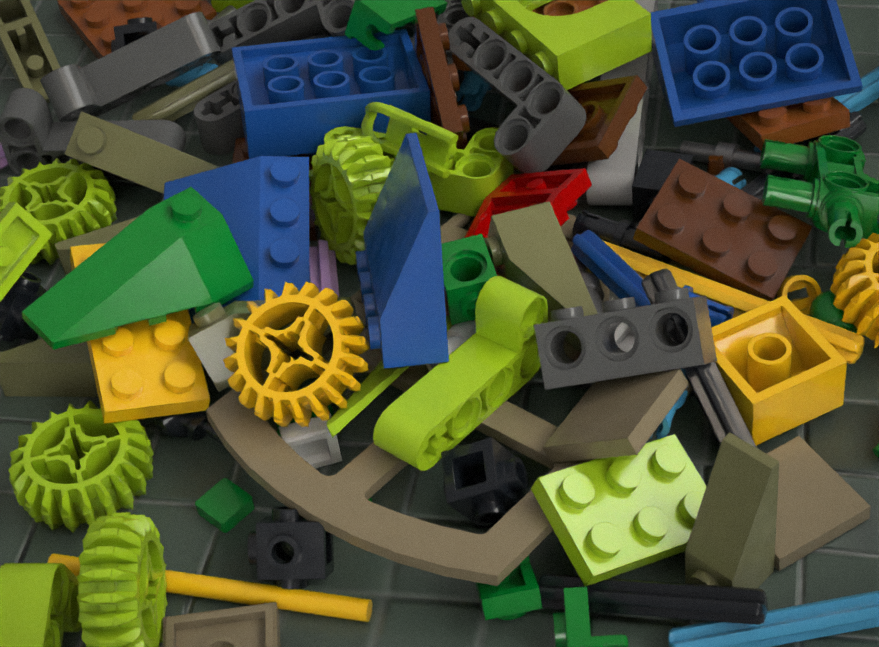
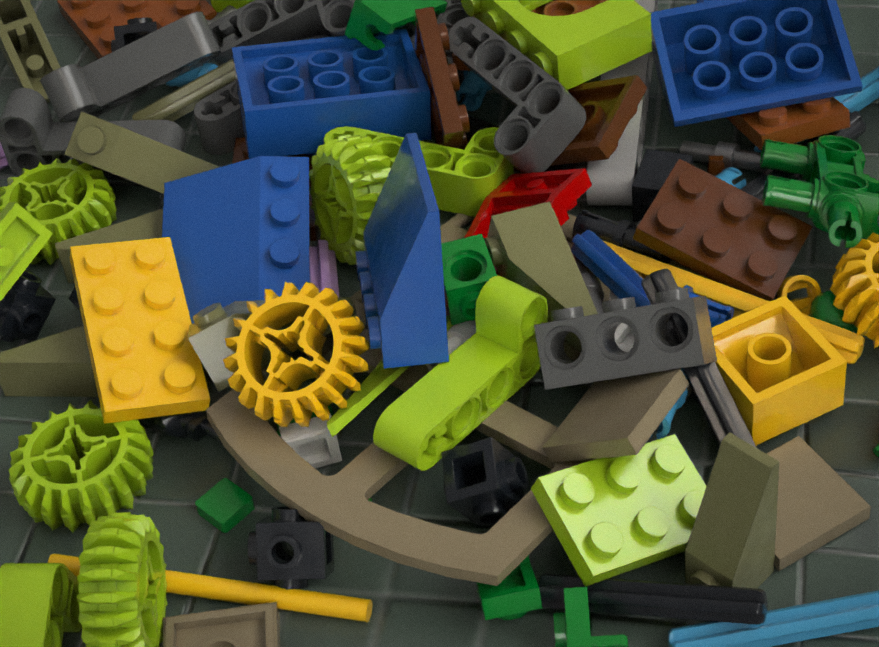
green wedge [22,187,254,350] -> none
lime piece [361,102,458,179] -> none

